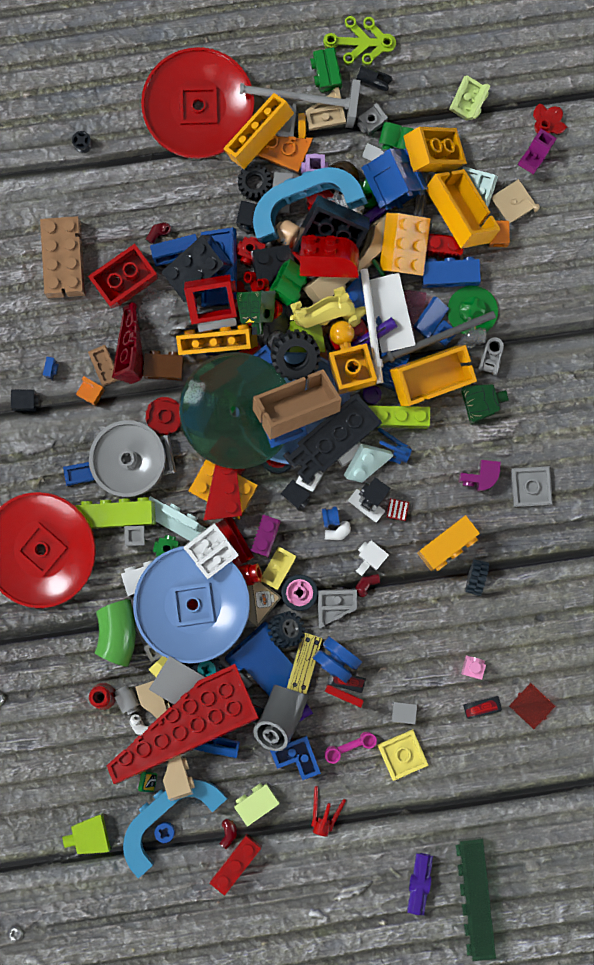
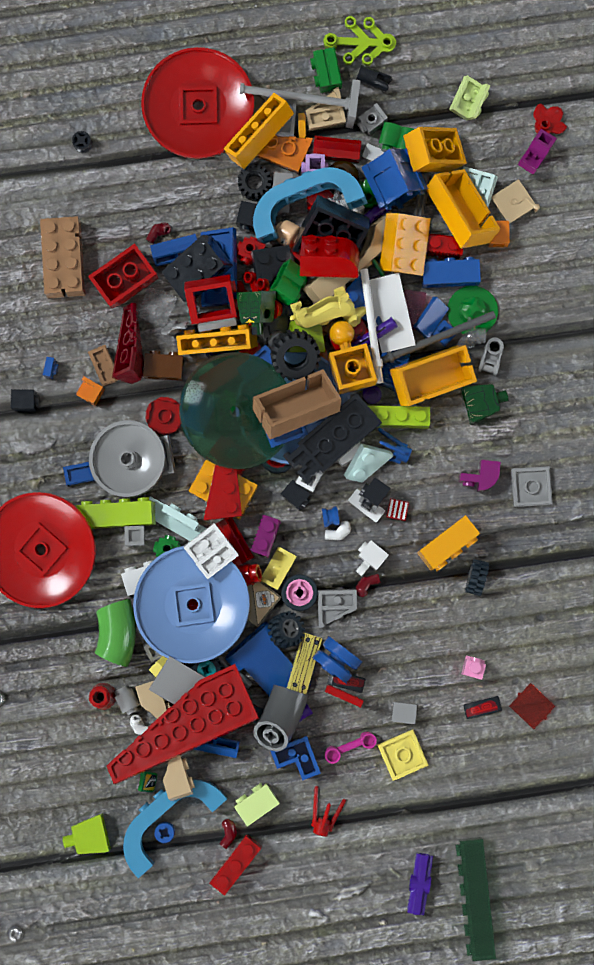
none -> red piece [313,136,361,163]

